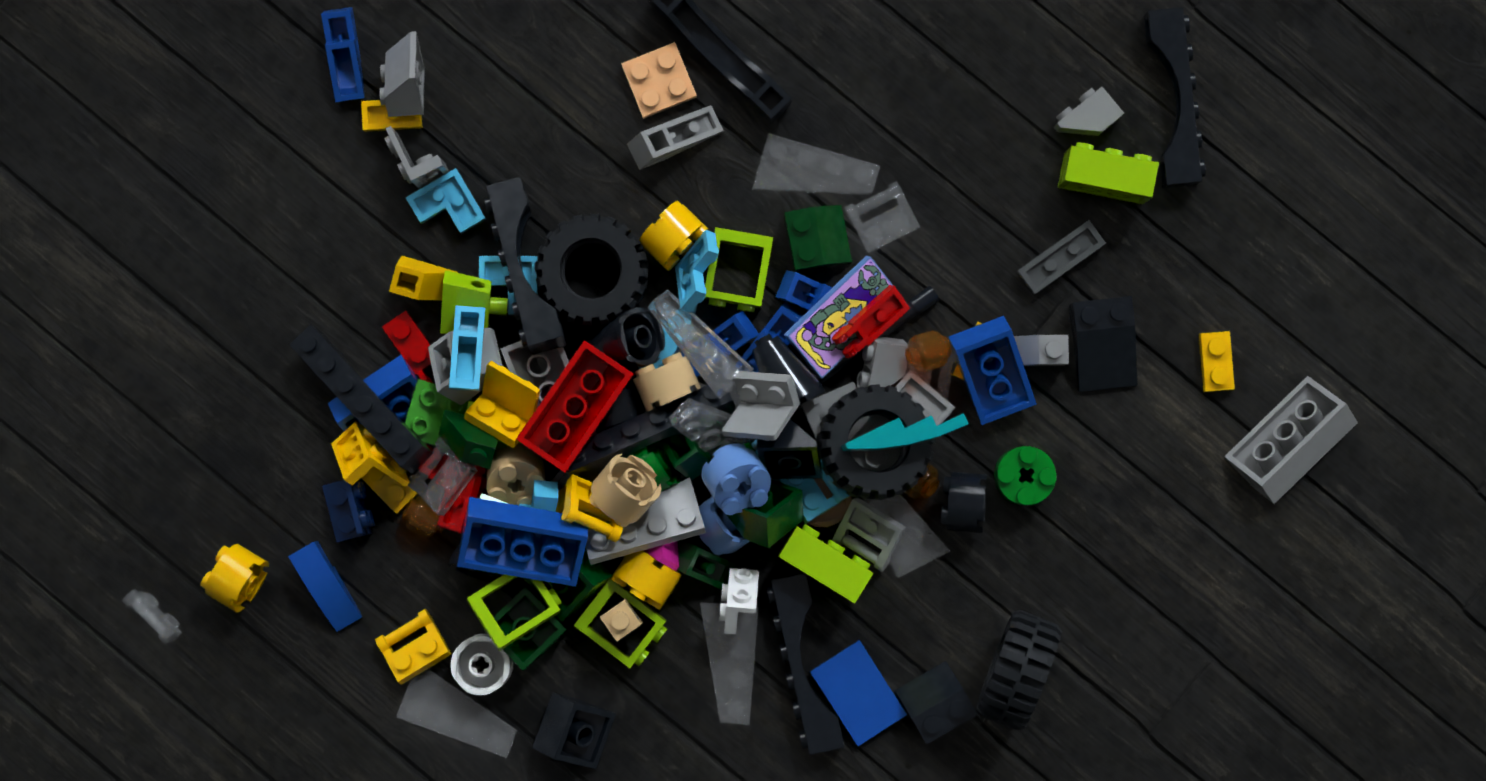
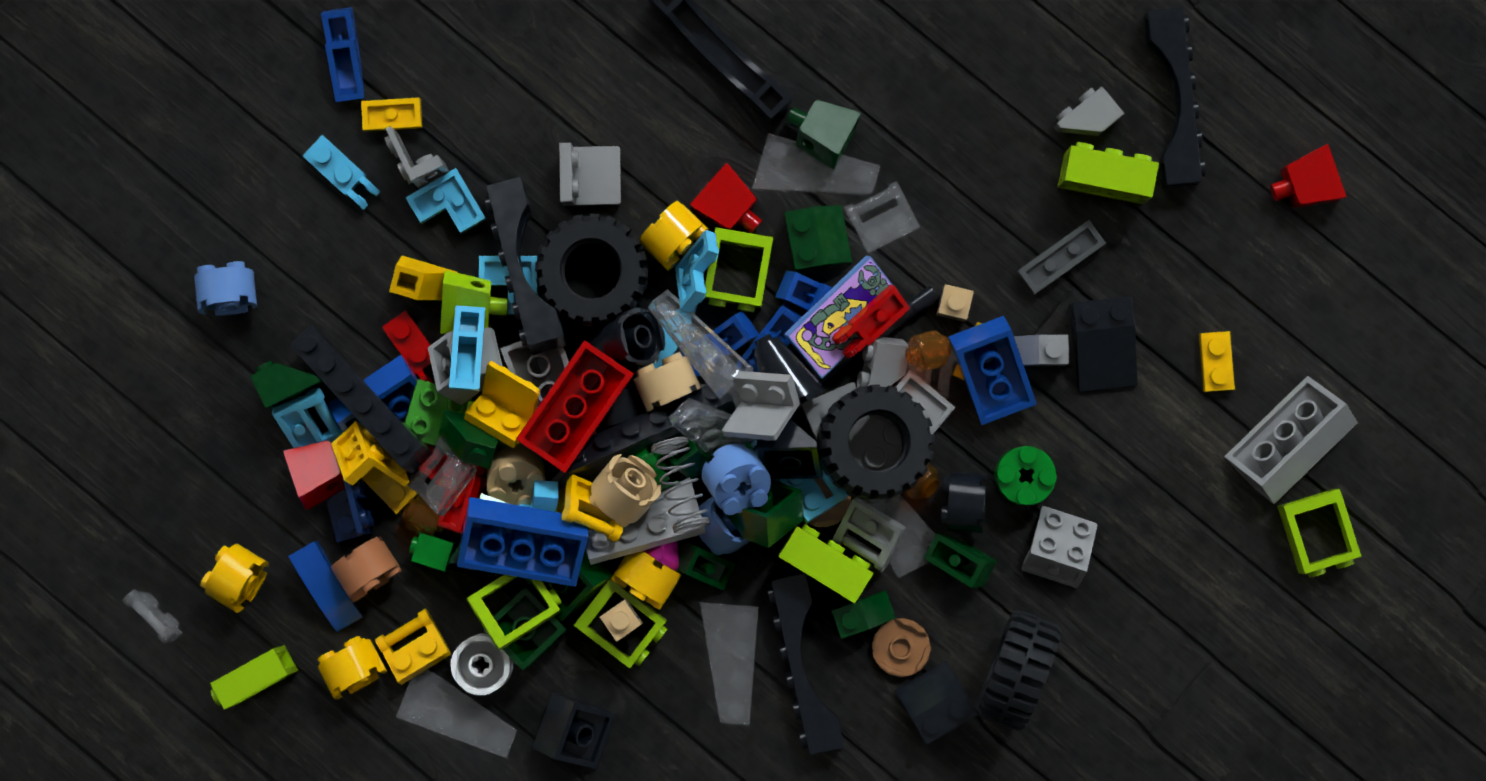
light grey slope [380,31,425,117] -> none
light nougat plate [621,42,697,119] -> none
light grey slope [627,105,724,170] -> none
white bracket [719,568,759,634] -> none
blue tile [810,640,907,746] -> none
teal slope [841,413,969,451] -> none
none -> medium blue brick [194,261,257,316]
none -> lime window [210,645,298,710]
none -> dark green slope [250,361,327,409]
none -> medium azure plate [272,387,344,448]
none -> torso [283,441,345,510]
none -> medium azure hinge [303,135,381,209]
none -> yellow brick [317,636,387,699]
none -> nougat brick [330,537,402,603]
none -> green brick [409,532,457,572]
none -> light grey bracket [559,143,621,206]
none -> light grey piece [651,437,711,534]
none -> red torso [690,163,762,233]
none -> torso [786,100,861,170]
none -> dark green slope [831,590,896,639]
none -> medium nougat tile [872,618,931,677]
none -> dark green slope [924,533,997,588]
none -> tan brick [936,284,974,322]
none -> light grey bracket [1022,506,1097,588]
none -> red torso [1270,144,1347,208]
none -> lime window [1277,489,1362,578]

